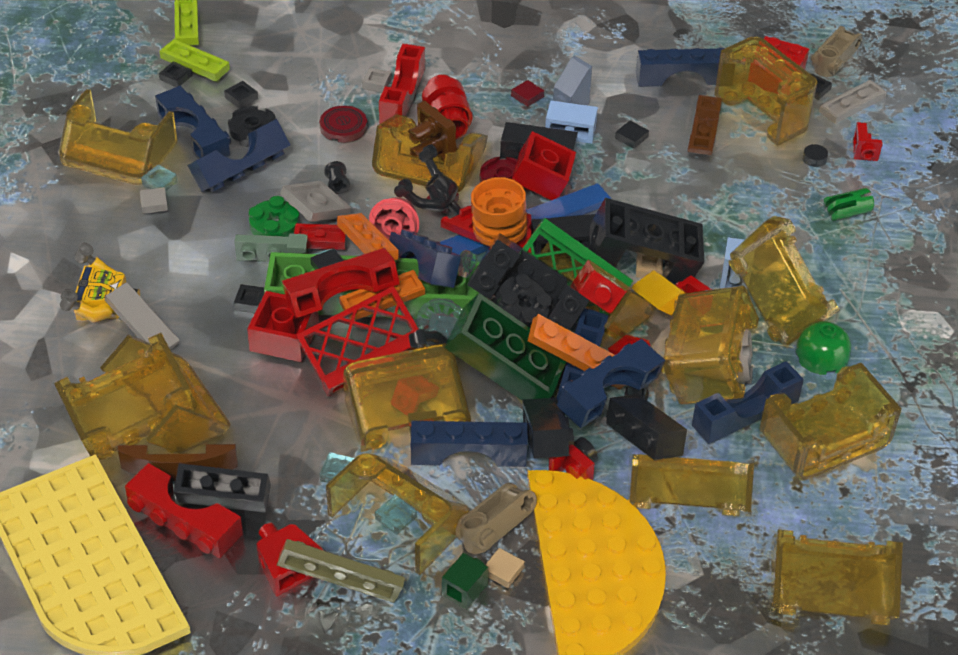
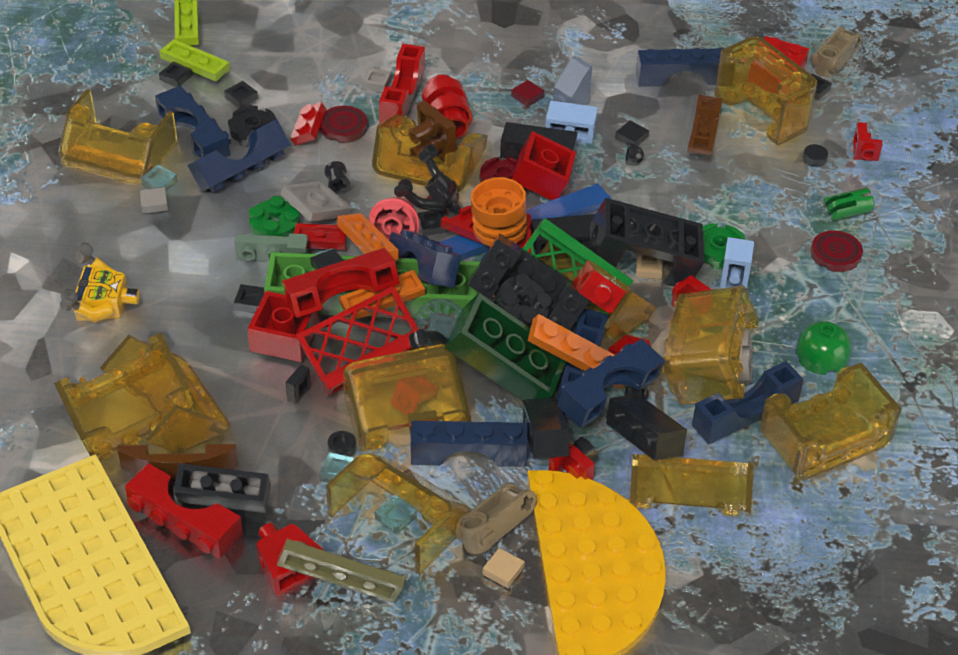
light grey tile [105,282,180,359] -> none
dark green brick [442,552,489,610] -> none
clear light blue tile [458,250,478,278] -> none
yellow slope [631,270,685,316] -> none
clear yellow windscreen [729,216,840,346] -> none
clear yellow windscreen [771,529,903,625] -> none
light grey tile [819,80,887,124] -> none
none -> black tile [285,364,311,404]
none -> red plate [290,102,326,146]
none -> black tile [327,431,356,459]
none -> black tile [417,211,448,236]
none -> black hinge [625,144,644,165]
none -> green plate [703,223,745,269]
none -> dark red tile [810,230,863,272]

